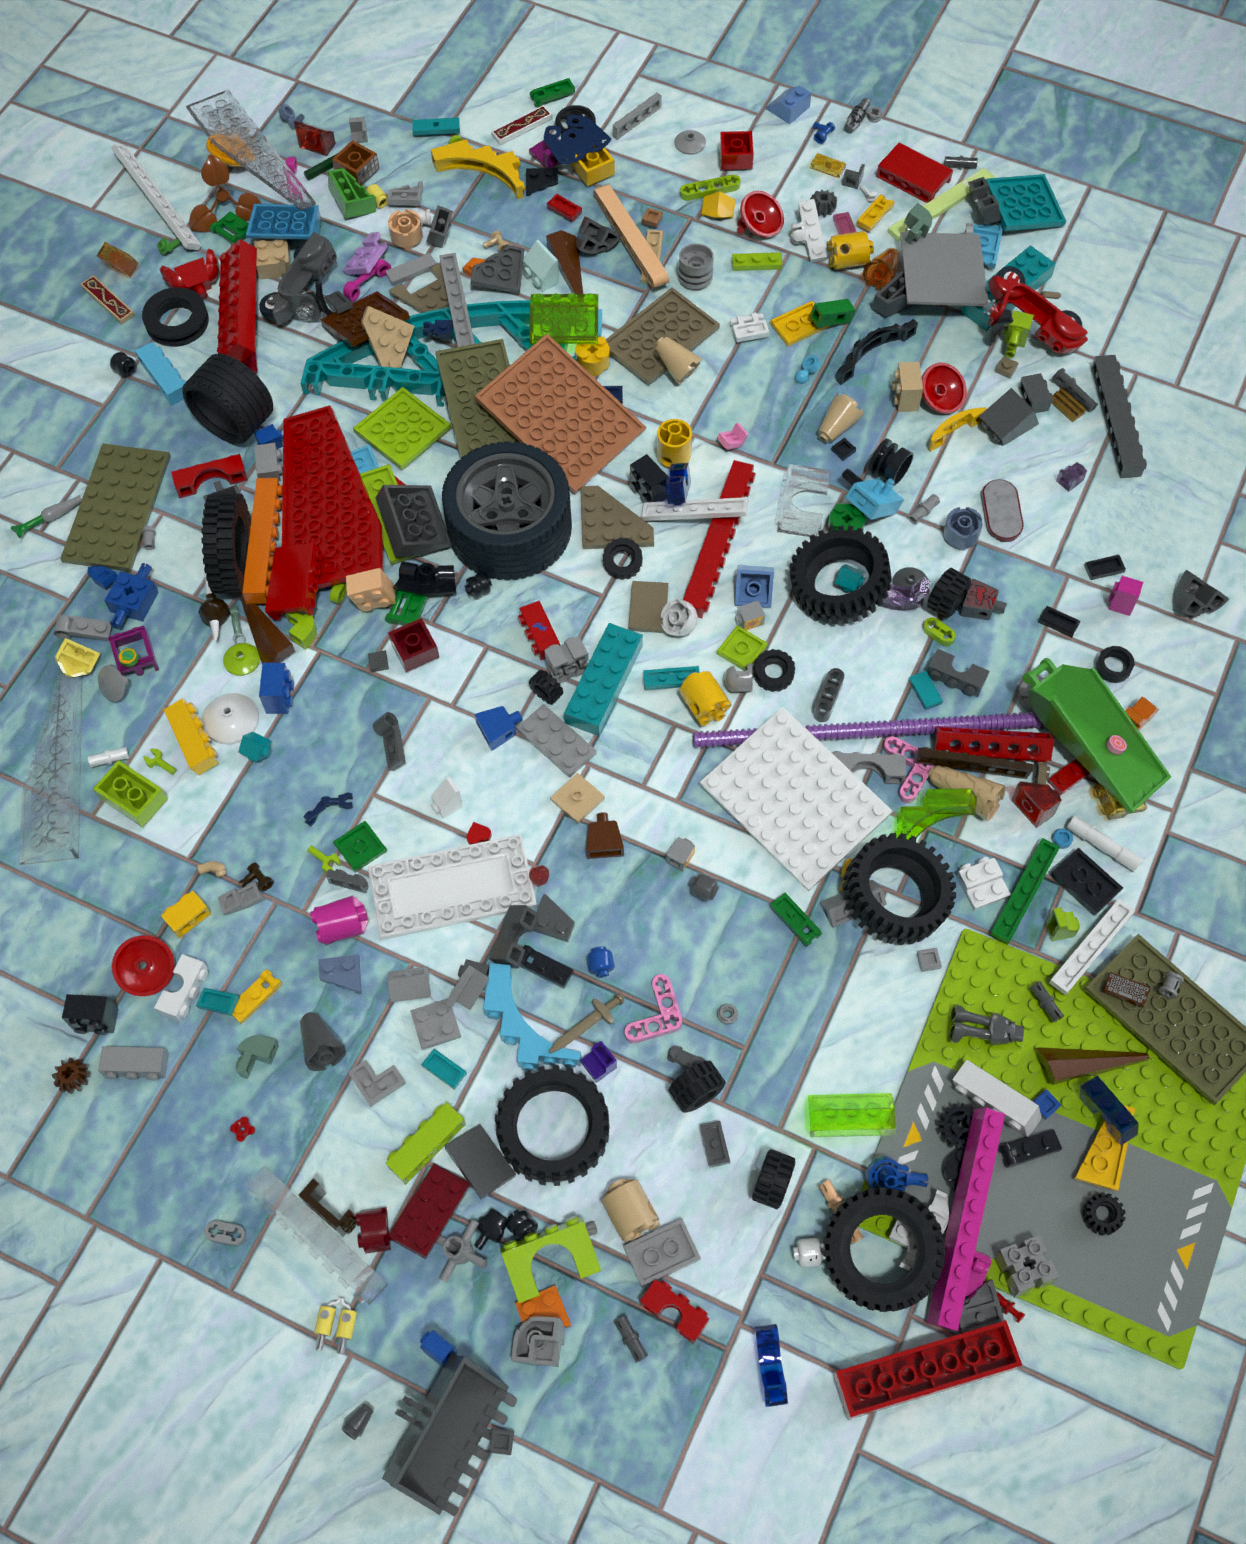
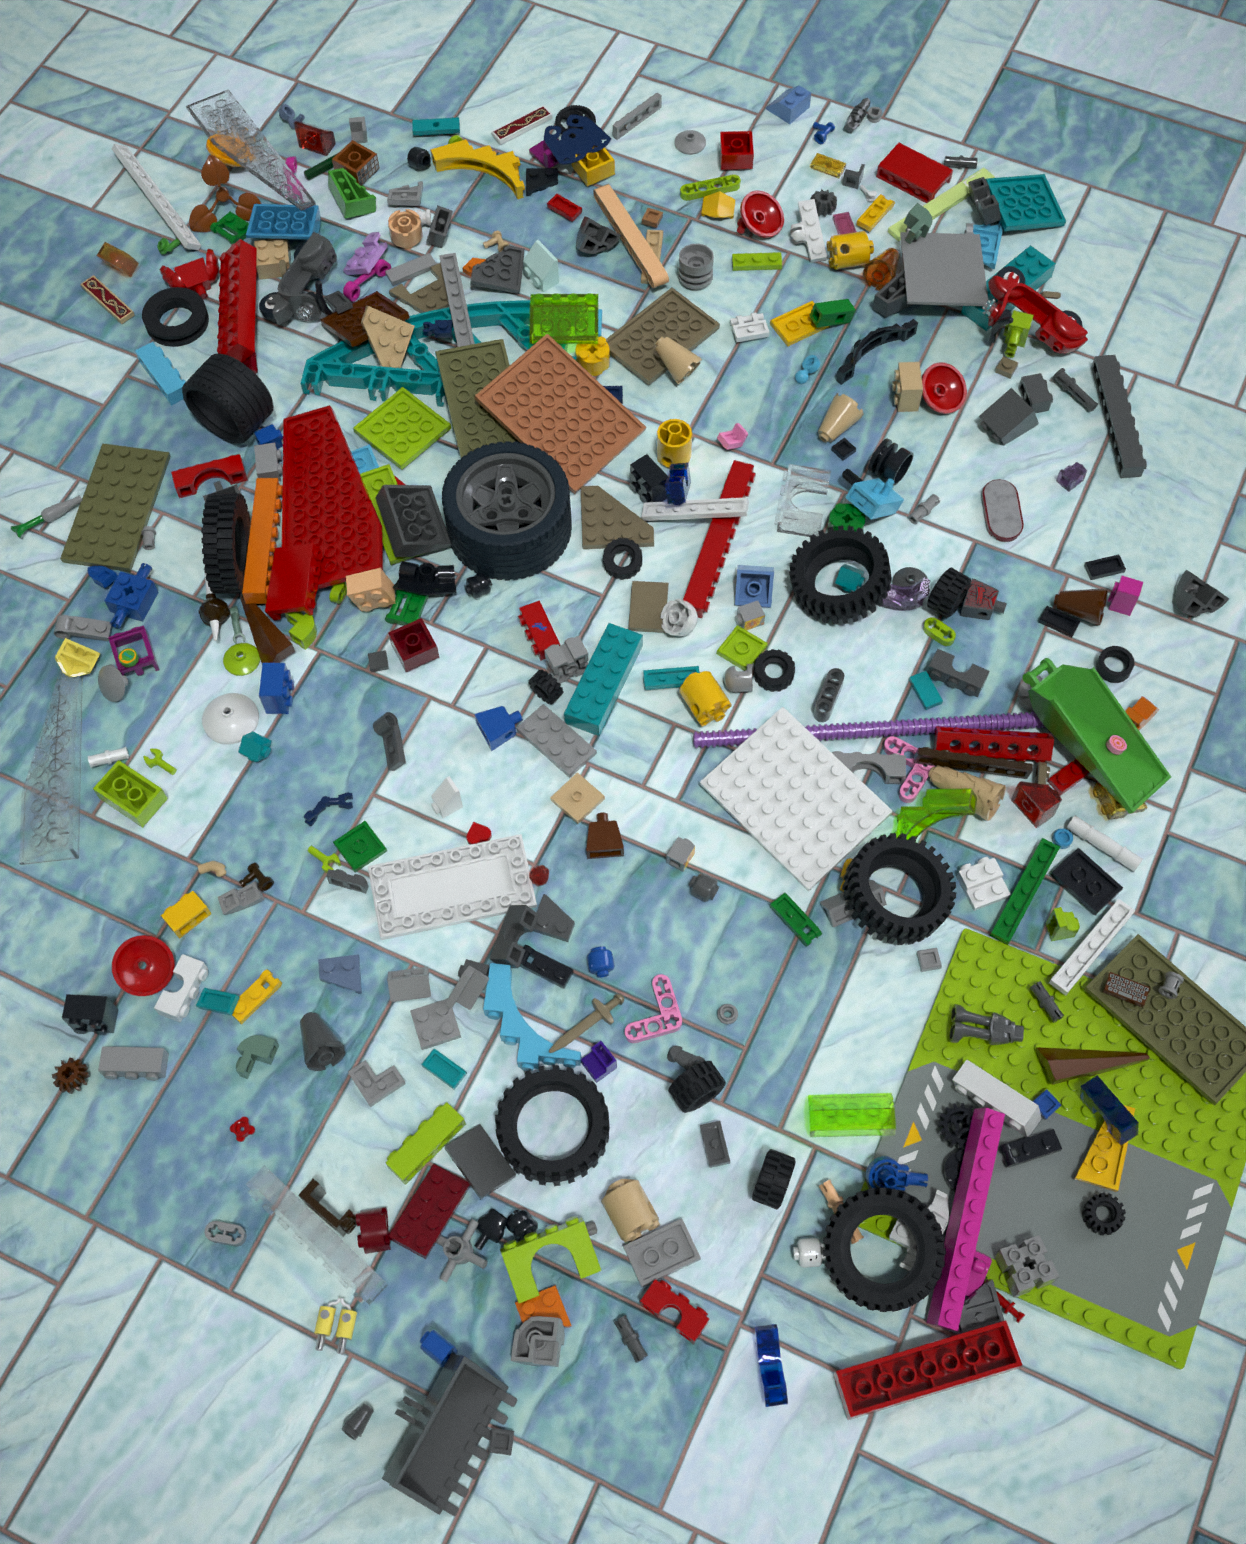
black piece [110,352,135,377] -> none
yellow brick [164,698,218,775] -> none
dark pink cylinder [310,895,368,946] -> none
light yellow brick [366,184,388,208] -> none
green plate [529,78,575,107] -> none
reddish brown wedge [546,230,584,304] -> none
yellow slope [928,407,987,452] -> none
sand blue brick [943,507,983,551] -> none
pearl gold tile [1051,388,1086,422] -> none
none -> black head [407,147,431,170]
none -> reddish brown cone [1054,589,1108,625]

